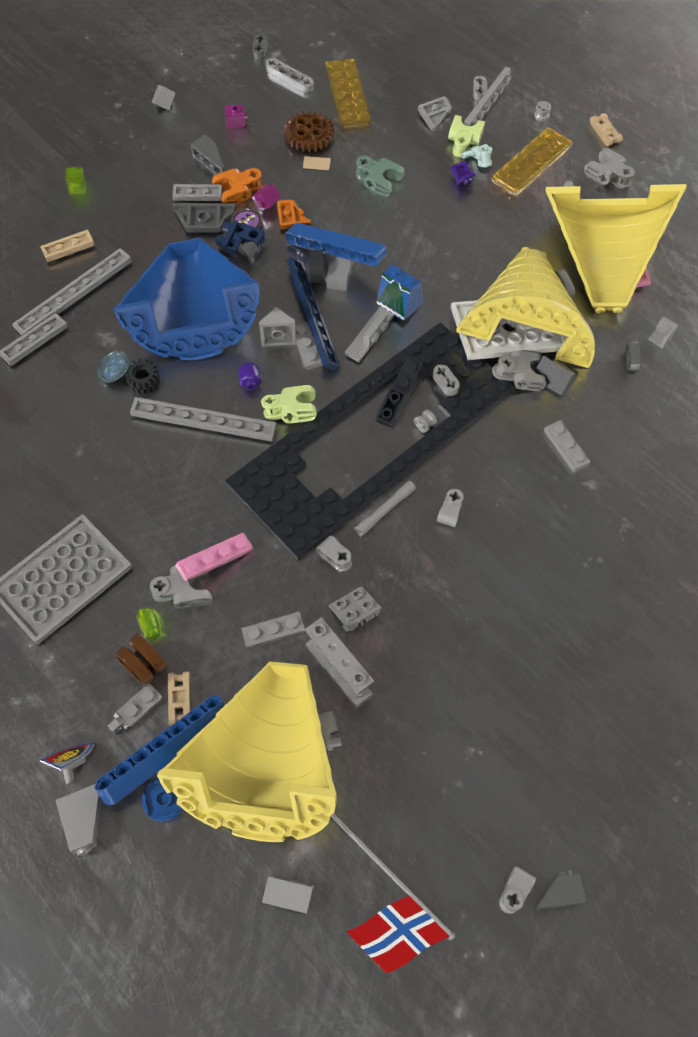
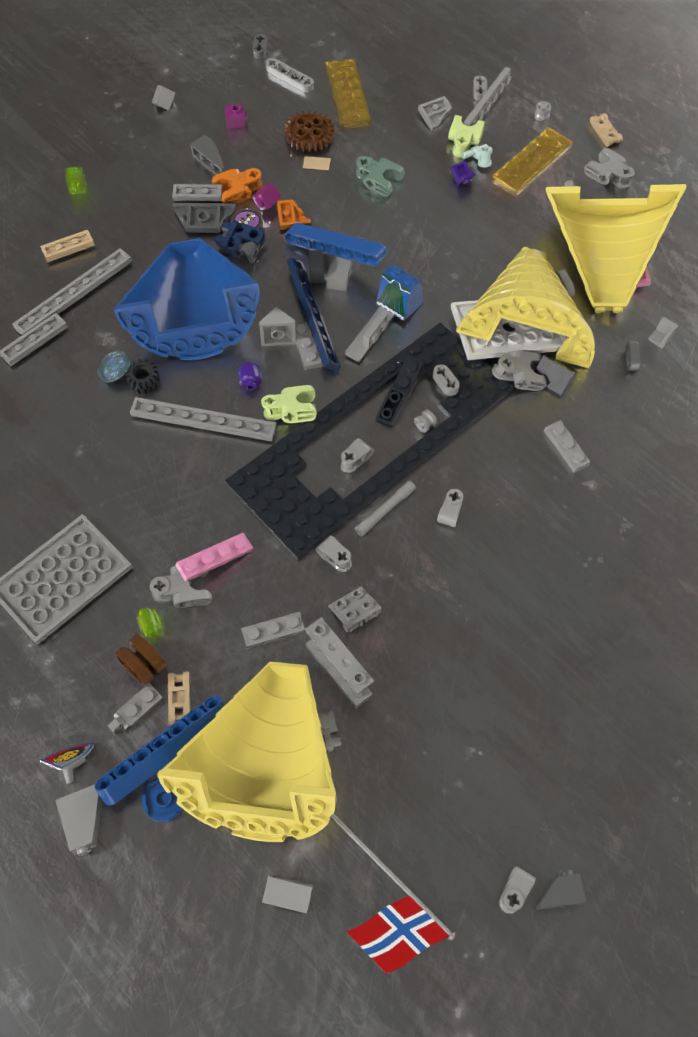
none -> light grey piece [341,438,374,474]

